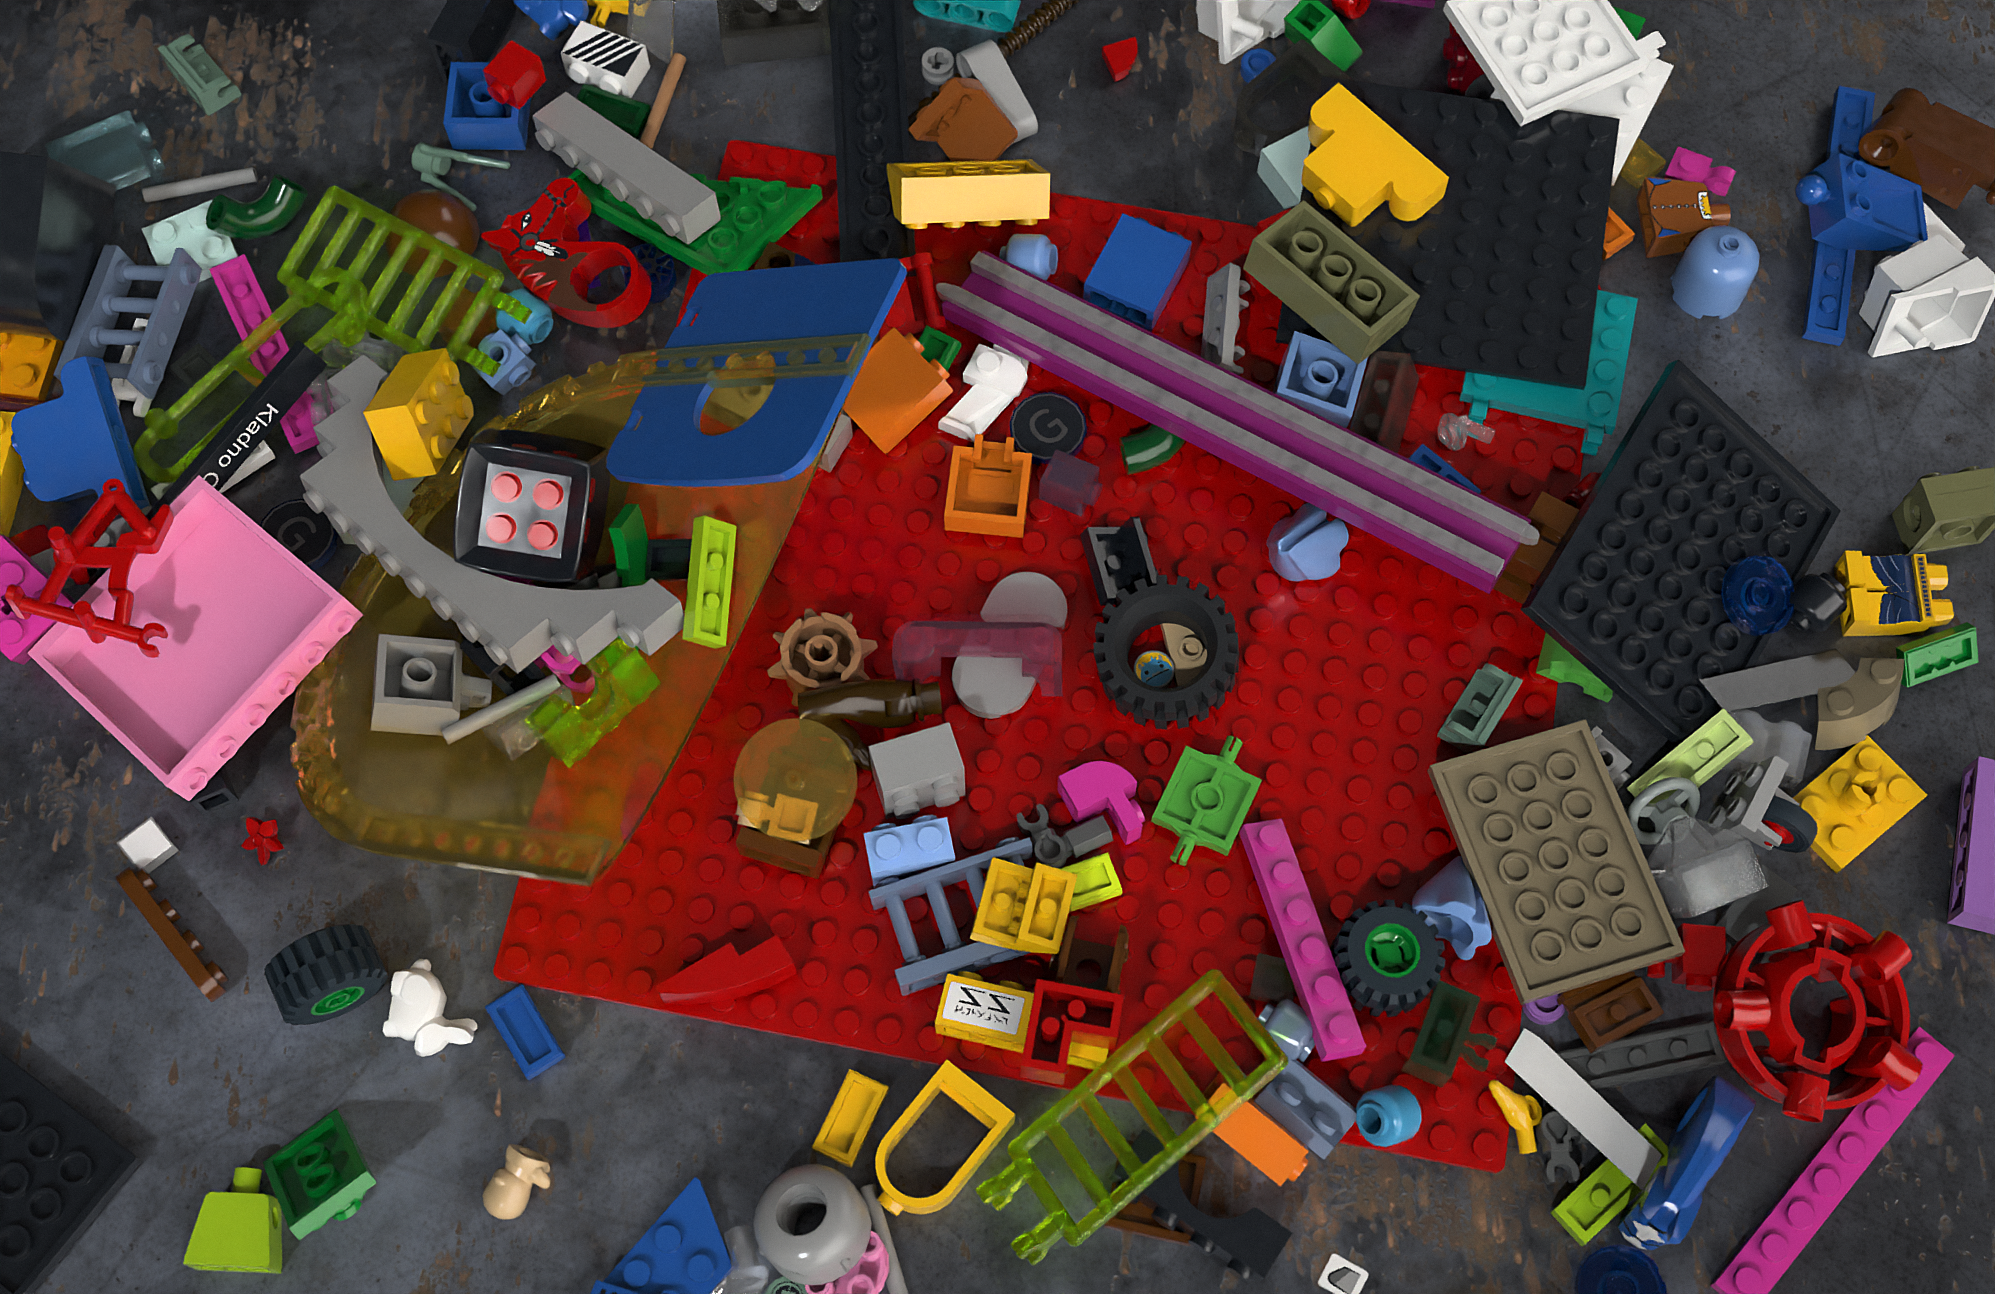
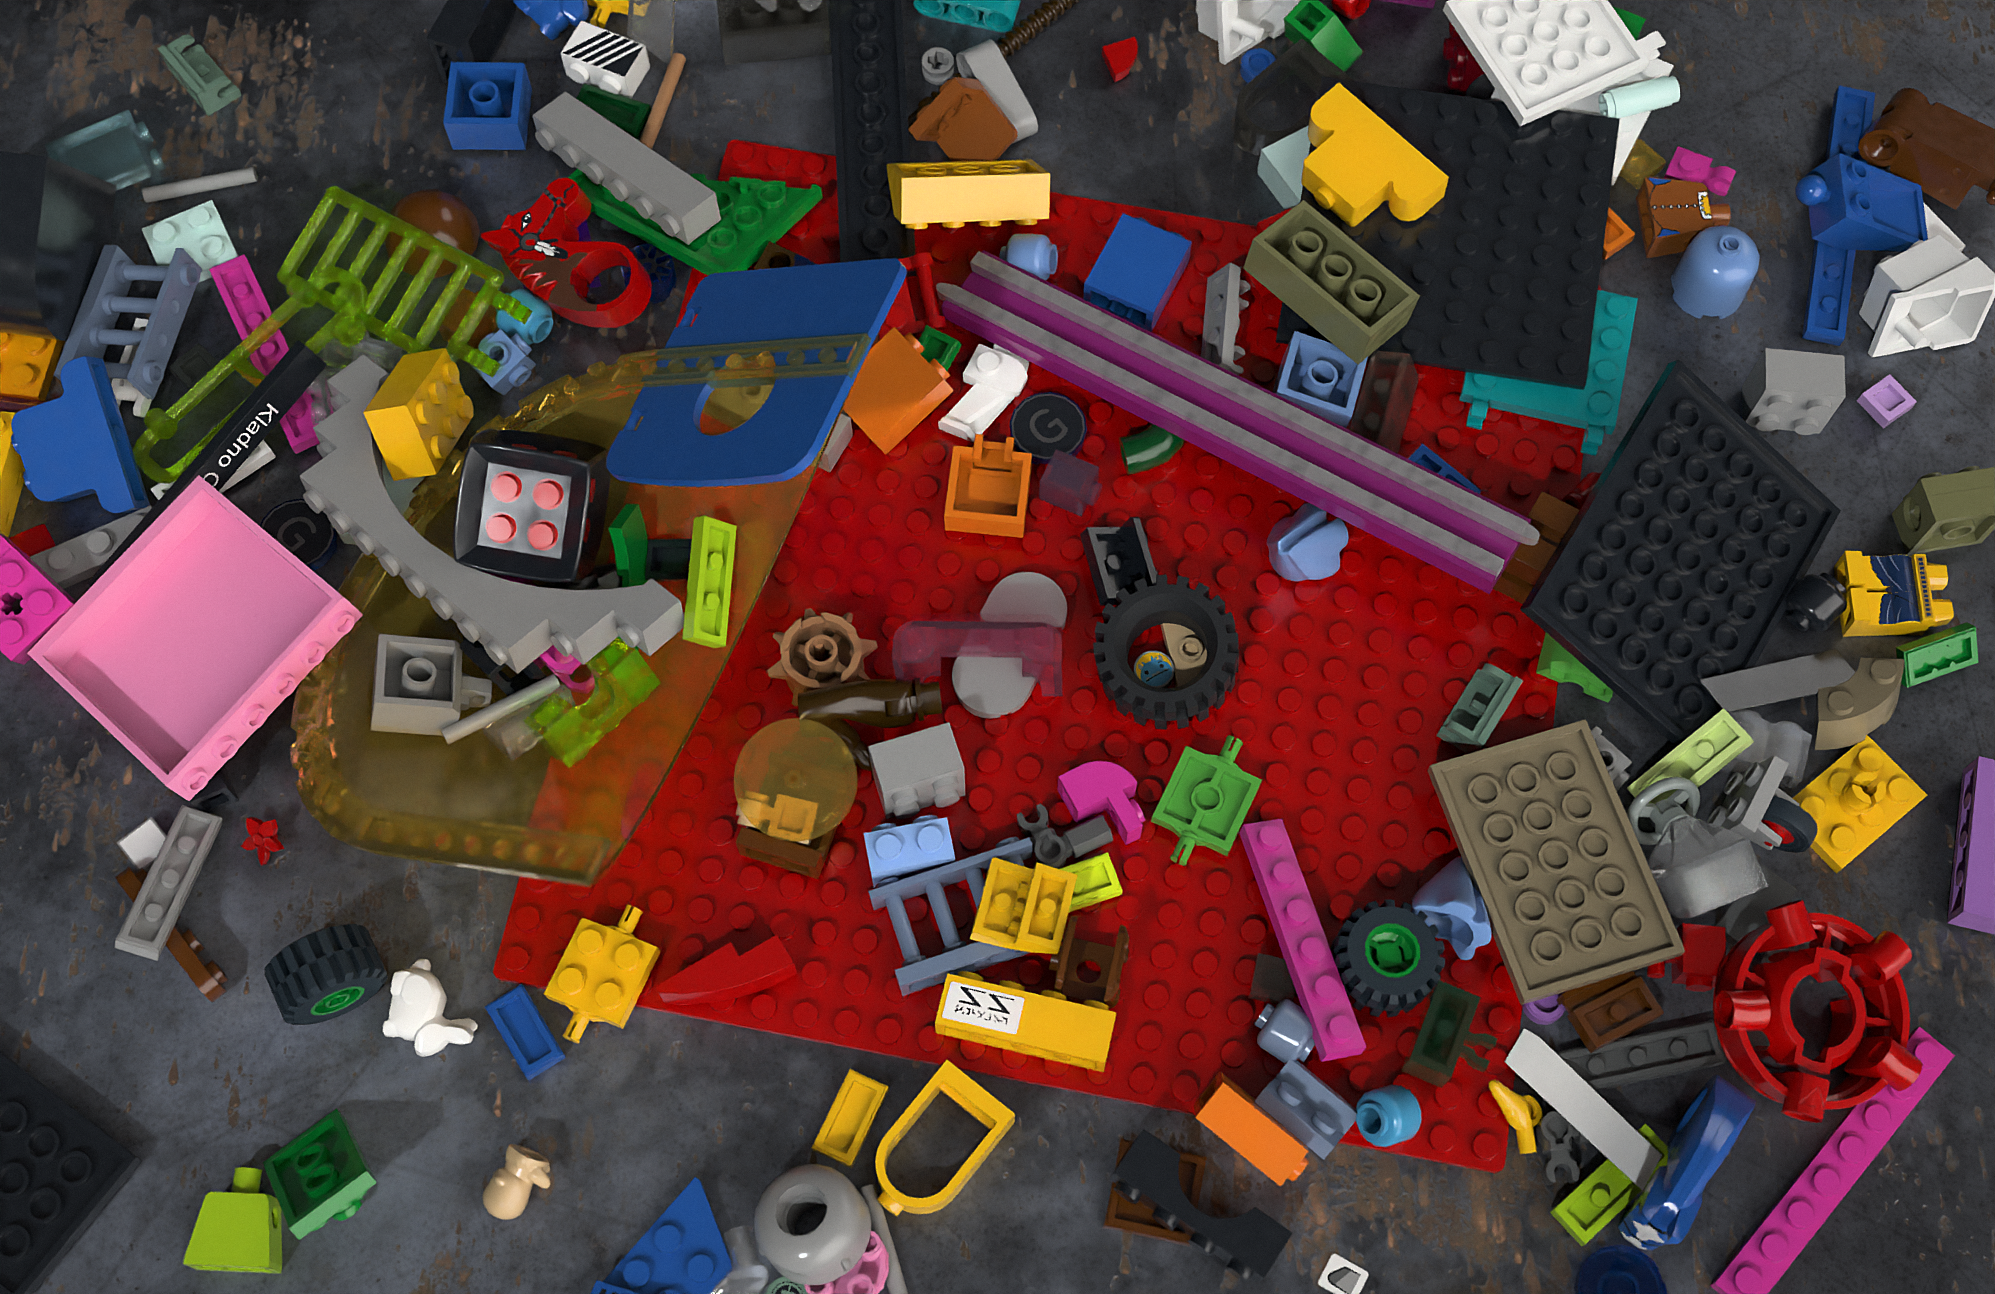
red piece [5,478,174,658] -> none
dark green cylinder [206,174,309,240] -> none
sand green plant [411,142,510,211] -> none
red brick [483,40,547,110] -> none
clear neon green bar [975,969,1288,1266] -> none
red brick [1020,979,1124,1085] -> none
clear plate [1438,413,1495,451] -> none
clear blue tile [1721,555,1794,636] -> none
none -> light grey tile [115,805,223,961]
none -> yellow plate [544,904,661,1044]
none -> light aqua piece [1598,76,1680,118]
none -> light grey brick [1742,348,1846,435]
none -> lavender plate [1857,374,1917,429]

